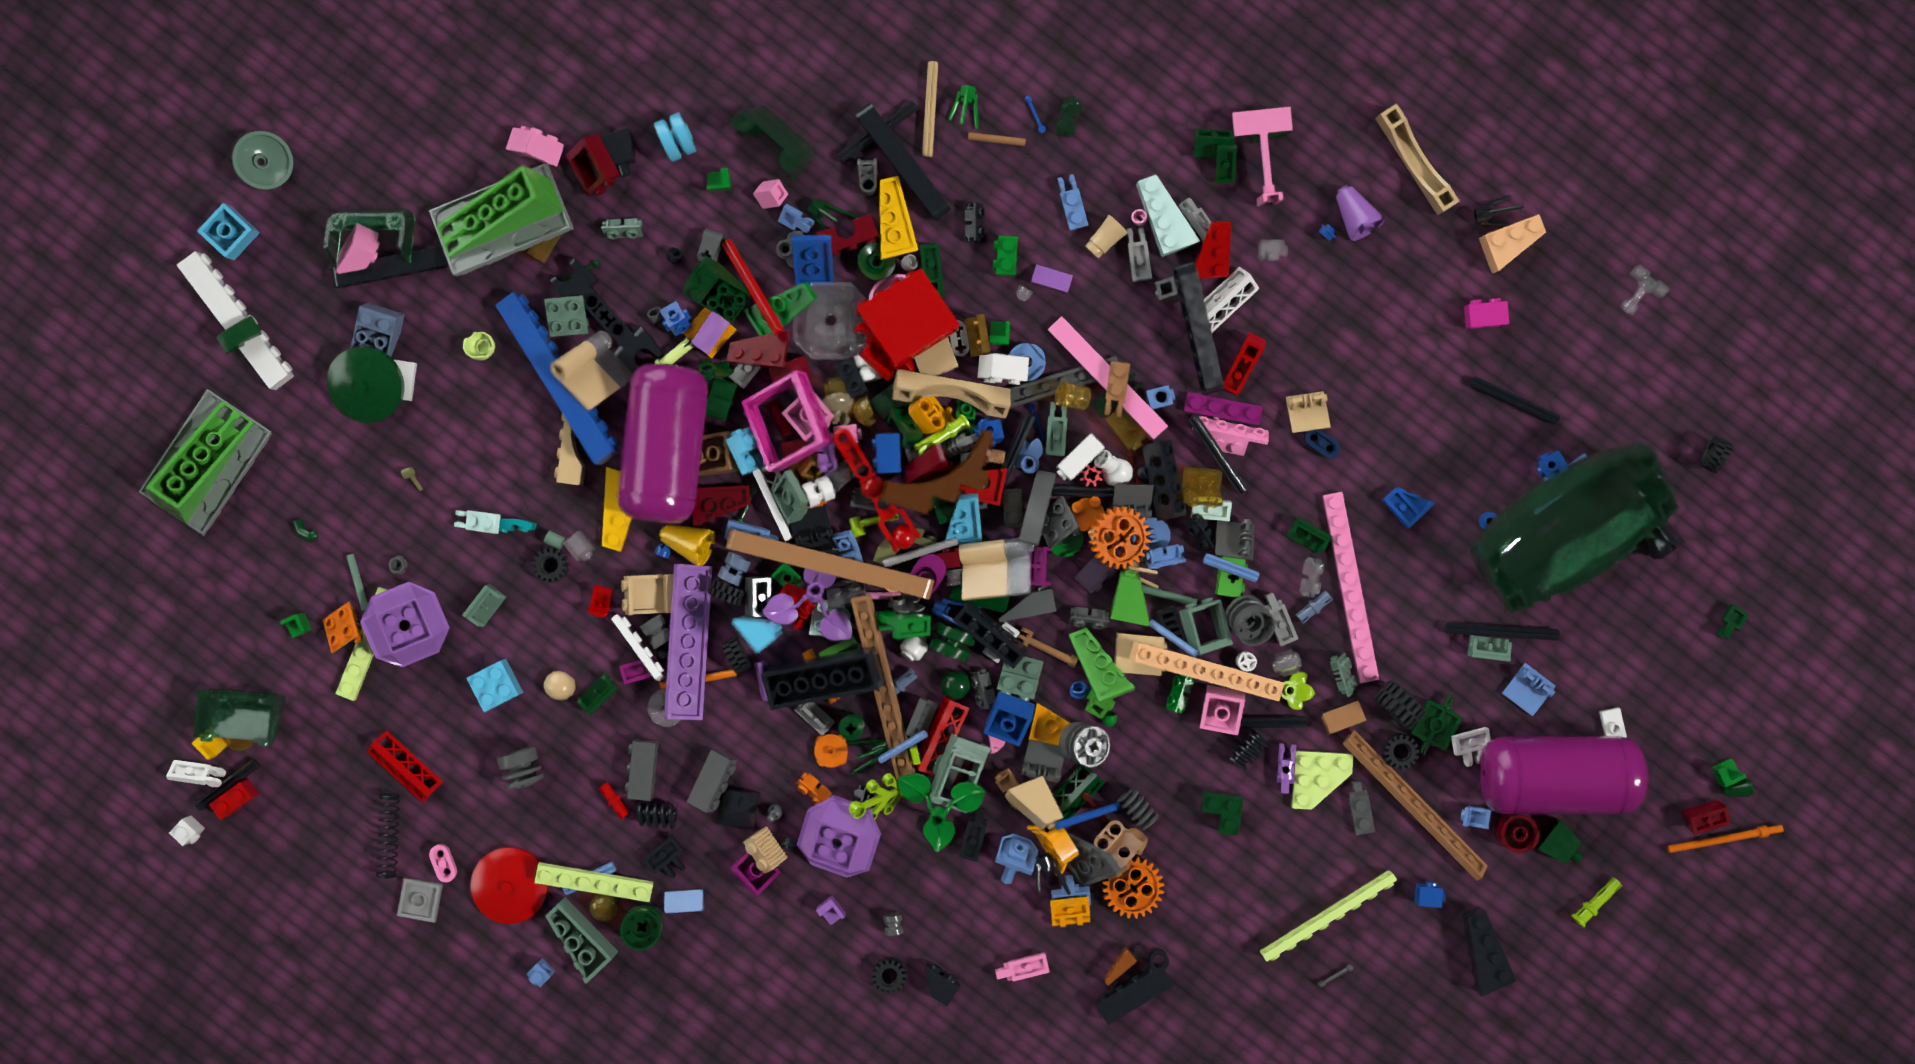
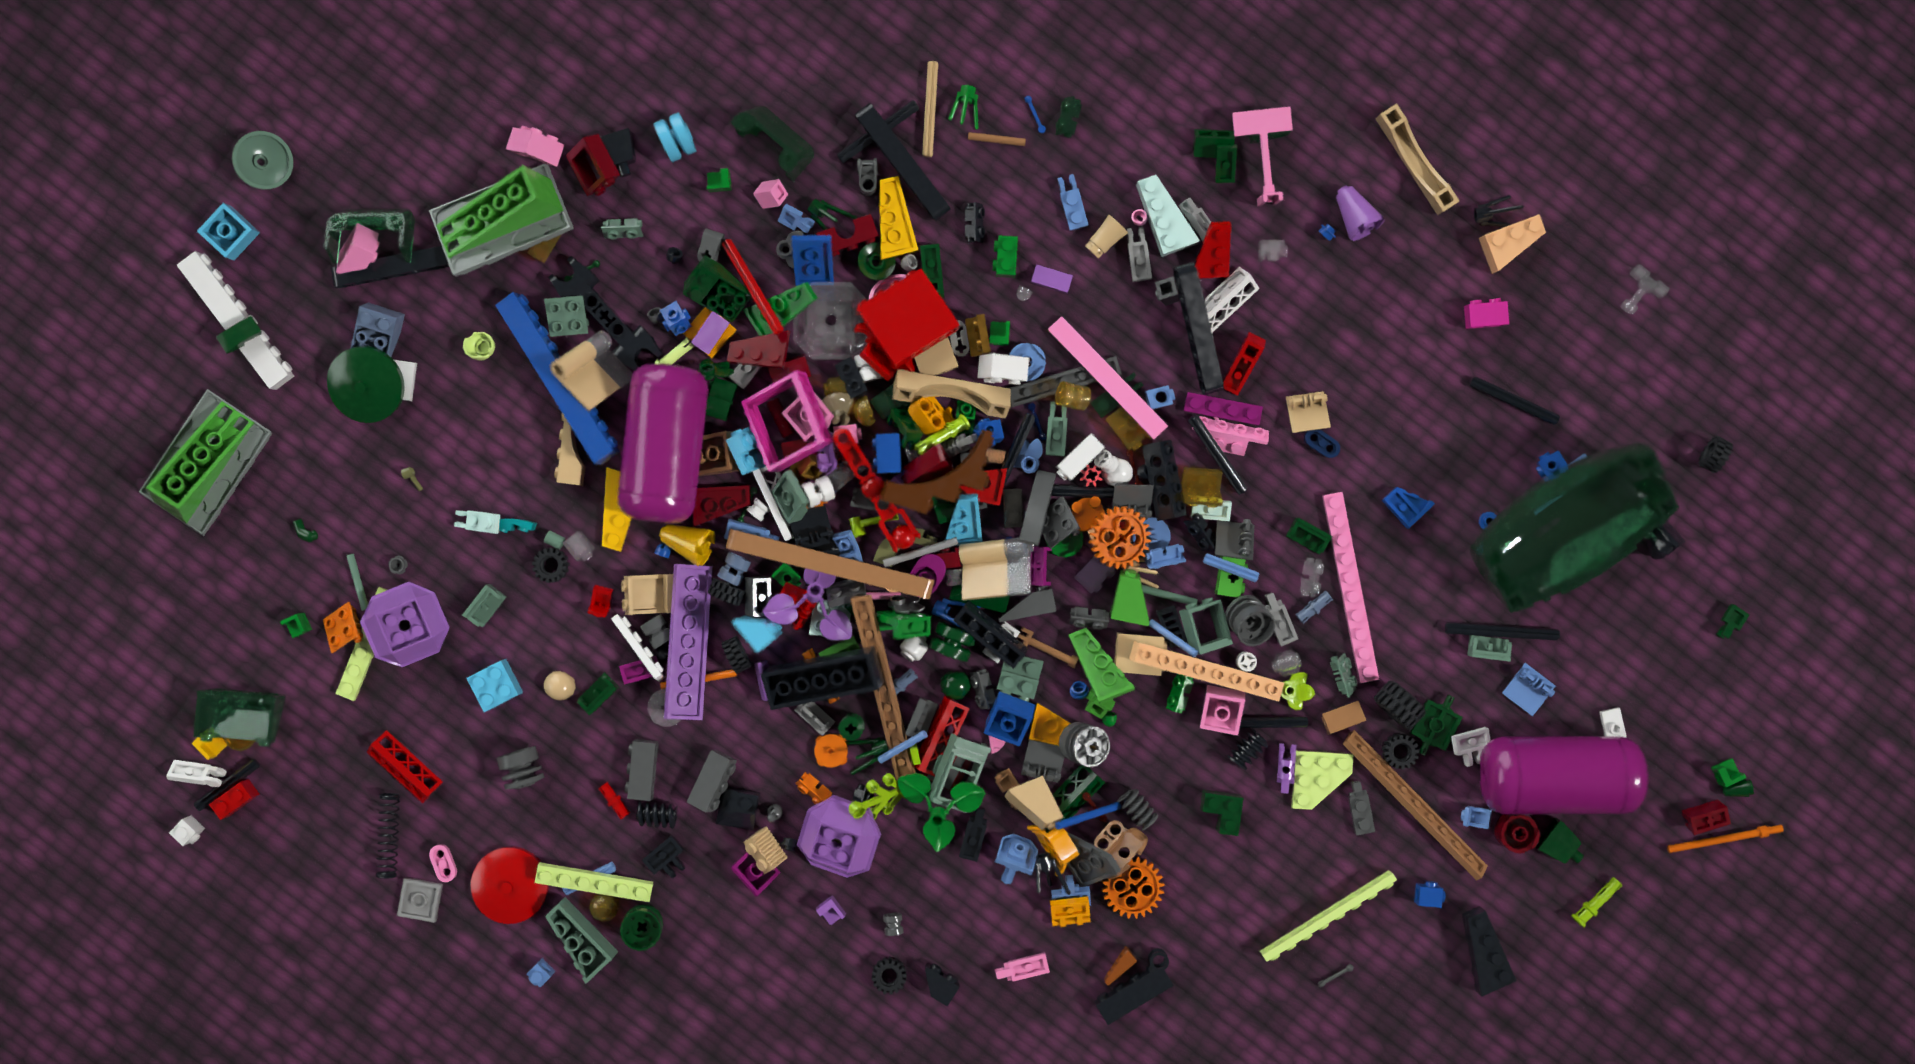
medium blue slope [664,889,704,913] -> none
medium nougat hinge [1105,361,1130,417] -> none
none -> white wheel [746,498,770,521]

